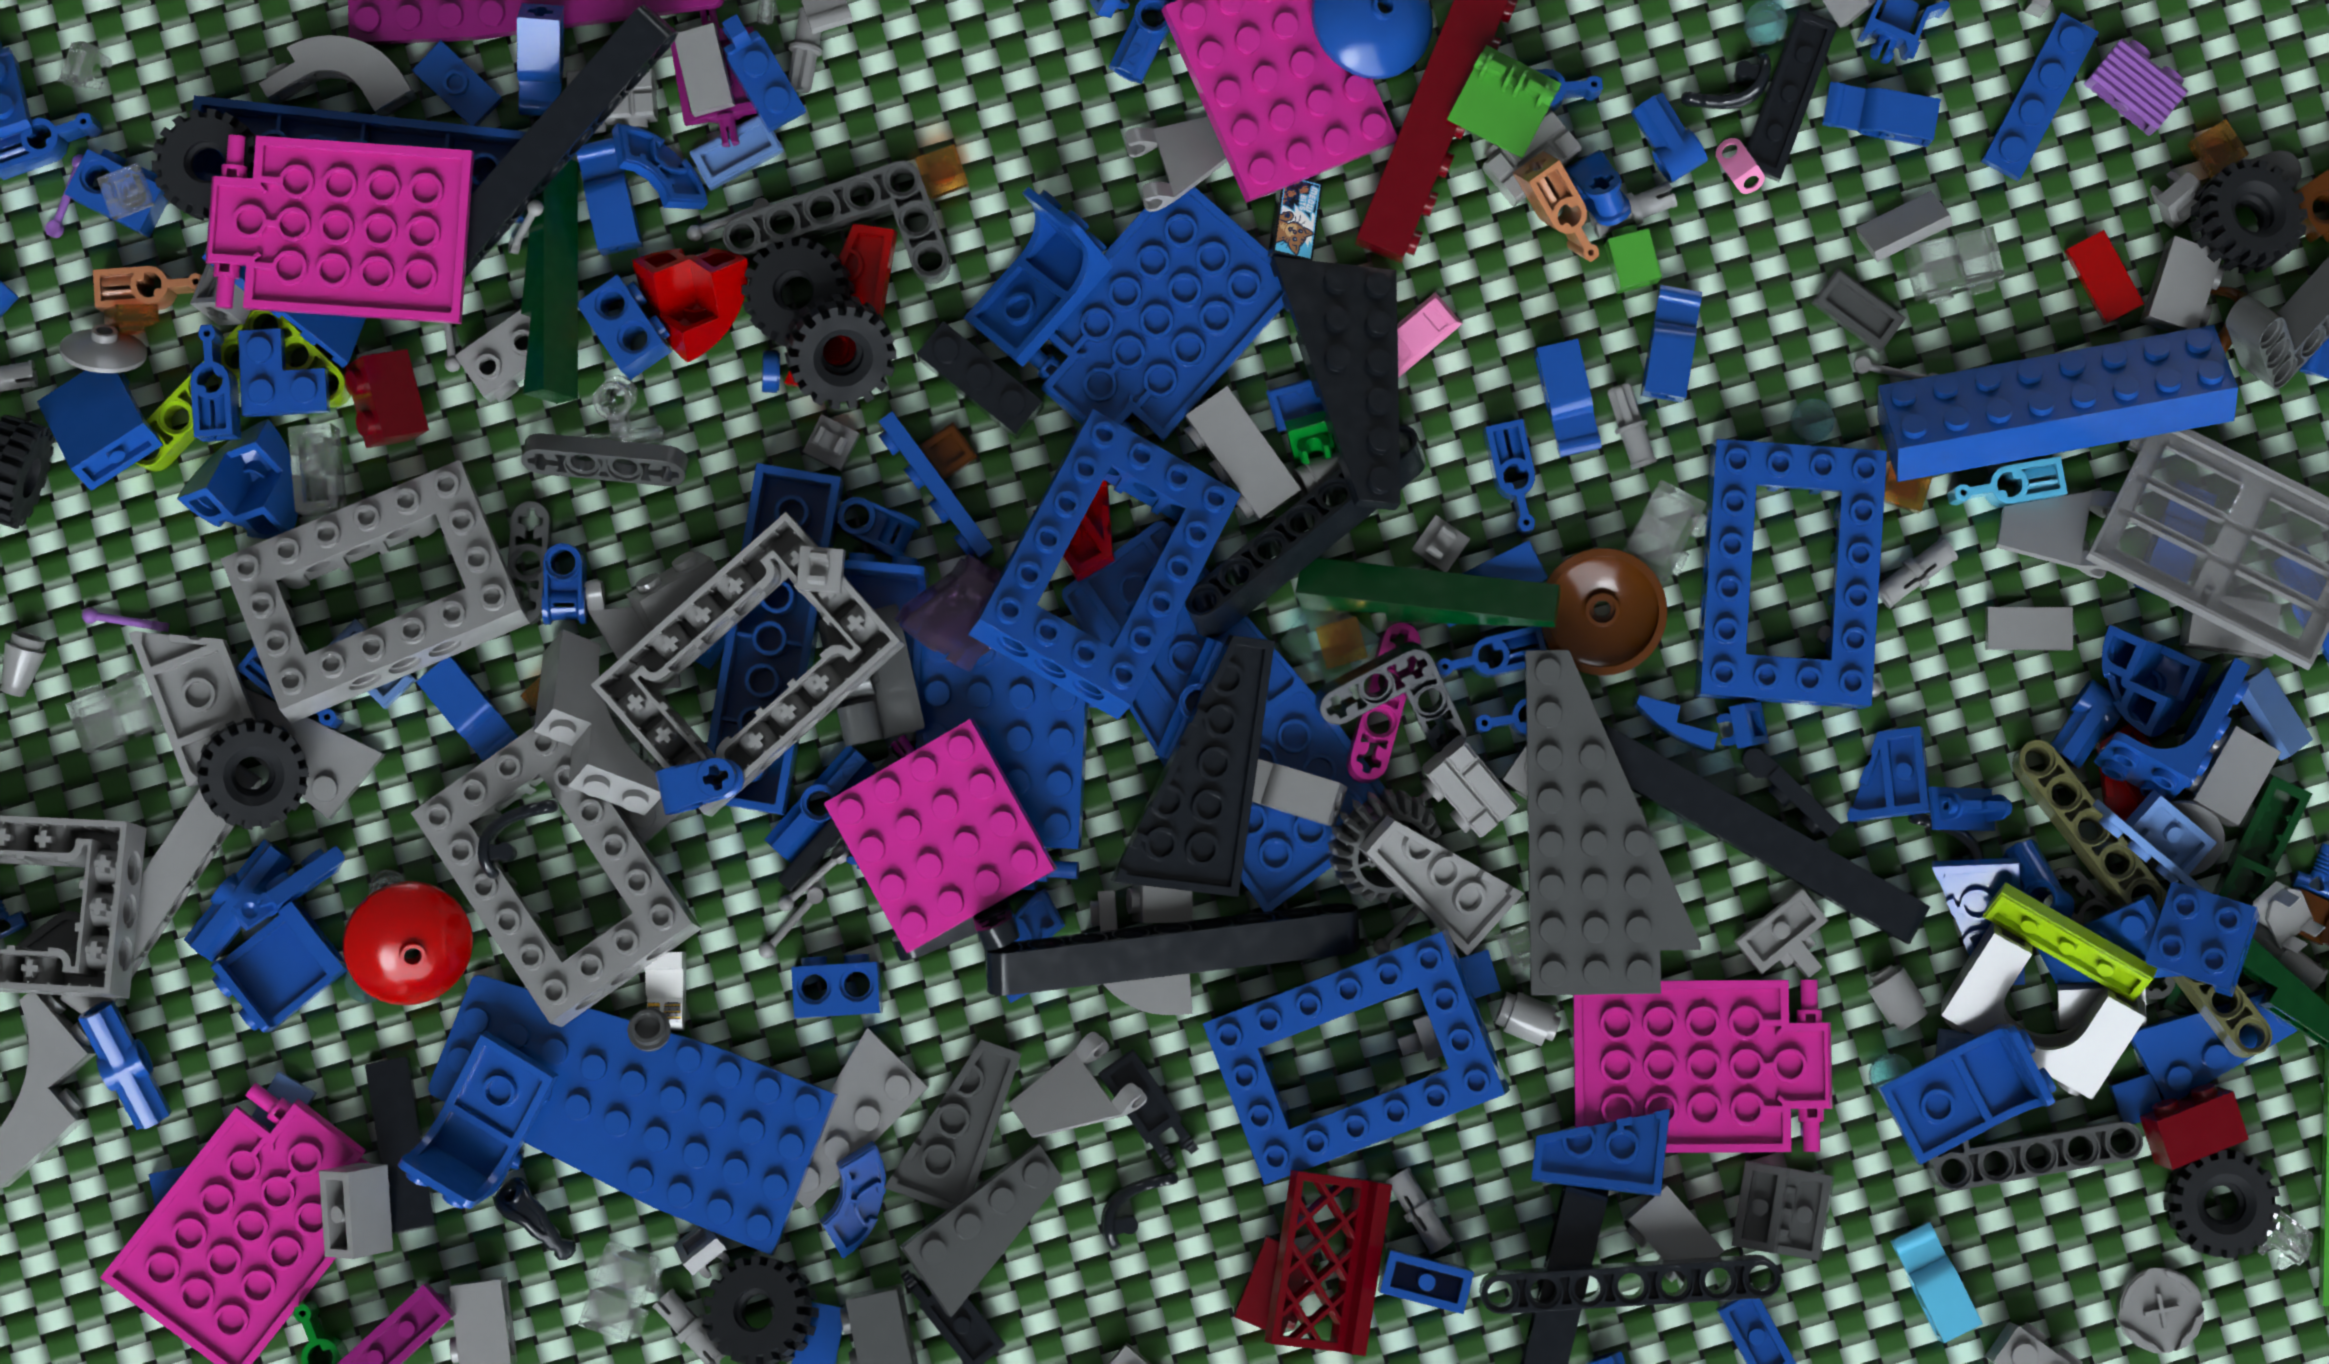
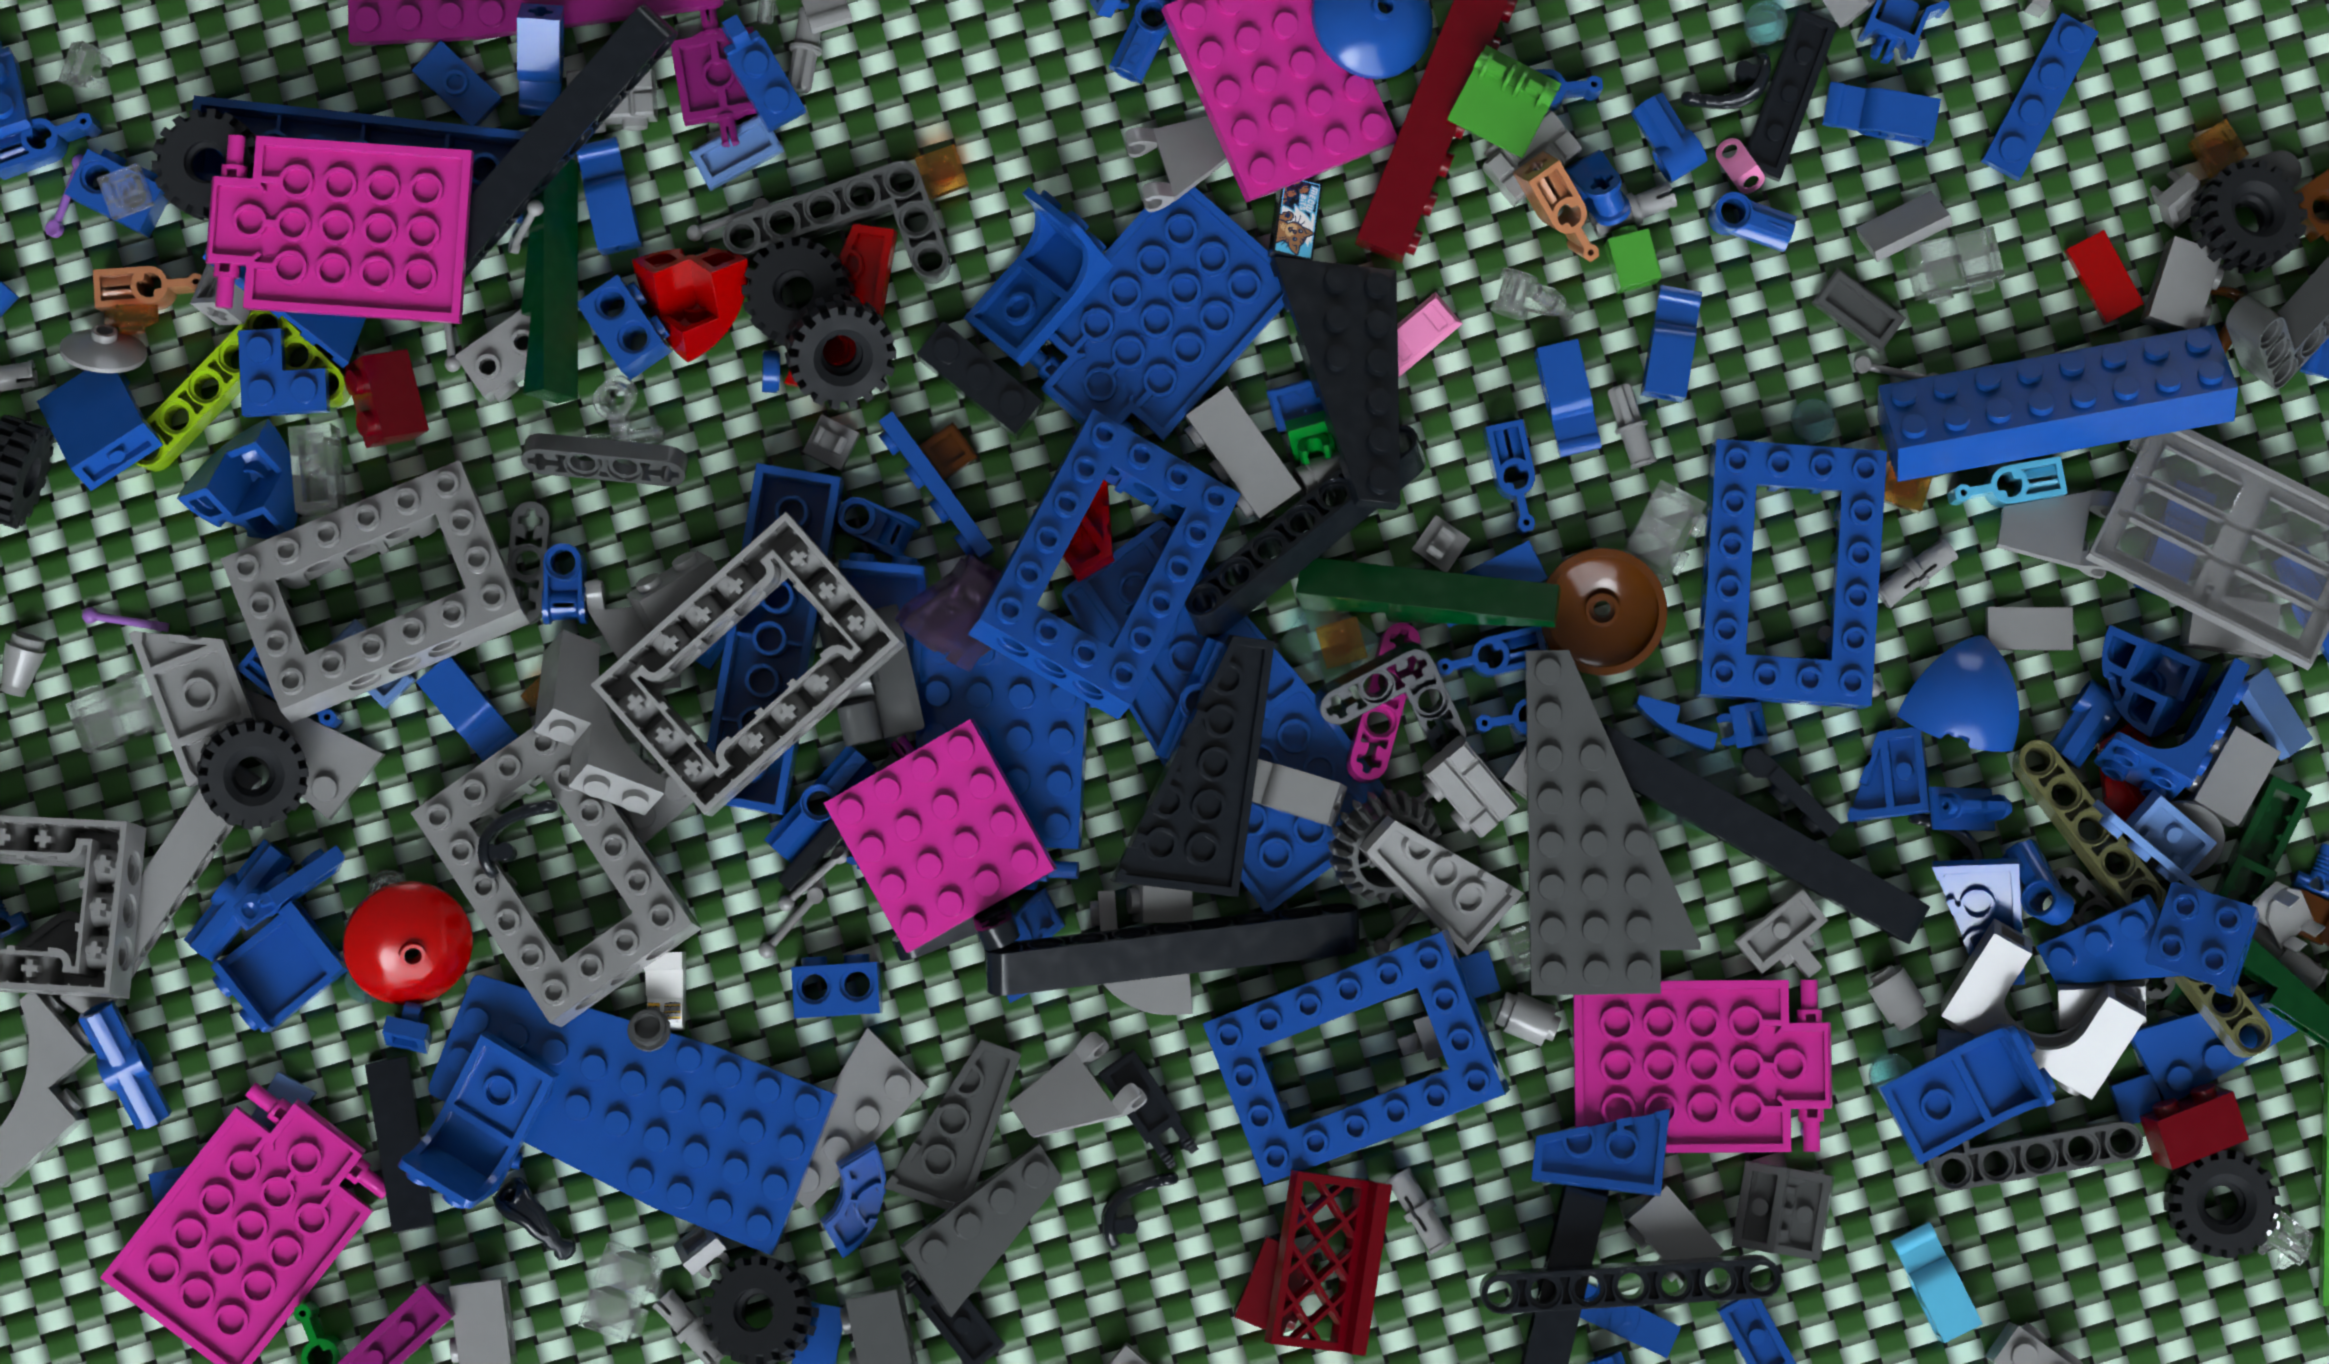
blue piece [190,324,242,442] -> none
light grey arch [259,35,418,116] -> none
light grey brick [319,1163,393,1259] -> none
blue tile [612,123,708,210] -> none
blue piece [655,758,745,815] -> none
light grey tile [675,23,735,117] -> none
light grey tile [796,546,846,594] -> none
blue brick [1377,1247,1474,1314] -> none
lime tile [1982,882,2157,1002] -> none
medium lavender brick [2084,38,2188,136] -> none
light grey tile [2117,1267,2204,1353] -> none
none -> blue tile [382,1001,432,1054]
none -> clear piece [1490,268,1575,321]
none -> blue piece [1580,1284,1681,1358]
none -> blue piece [1707,192,1797,252]
none -> blue brick [1897,635,2019,752]

